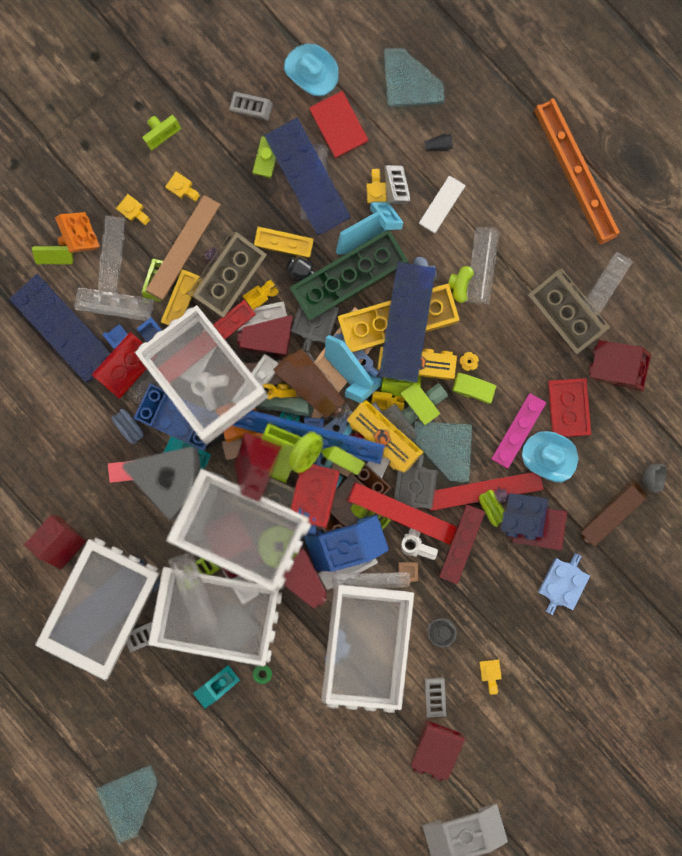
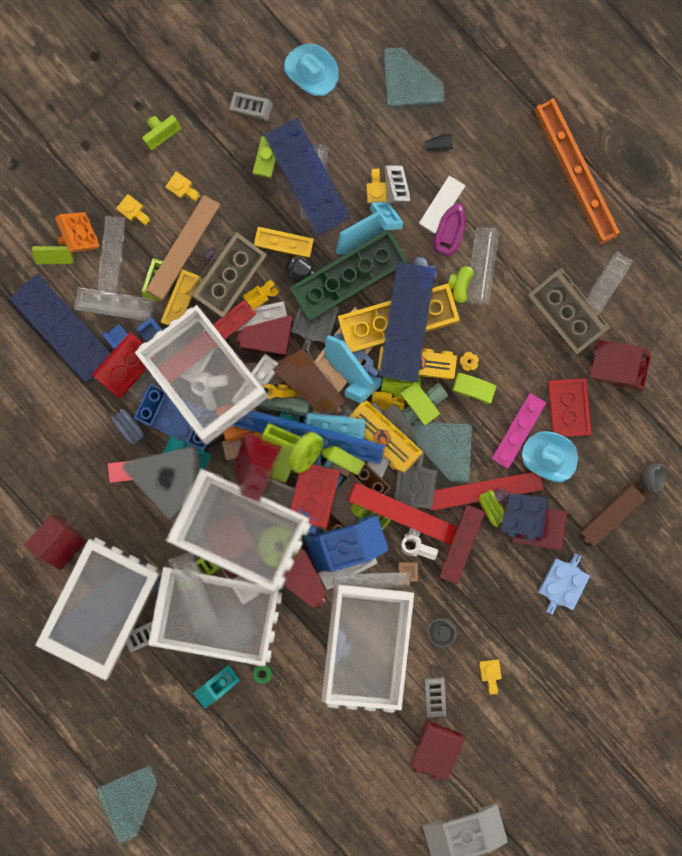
red tile [309,91,369,159] -> none
none -> medium azure tile [306,413,366,439]
none -> magenta piece [433,203,466,256]

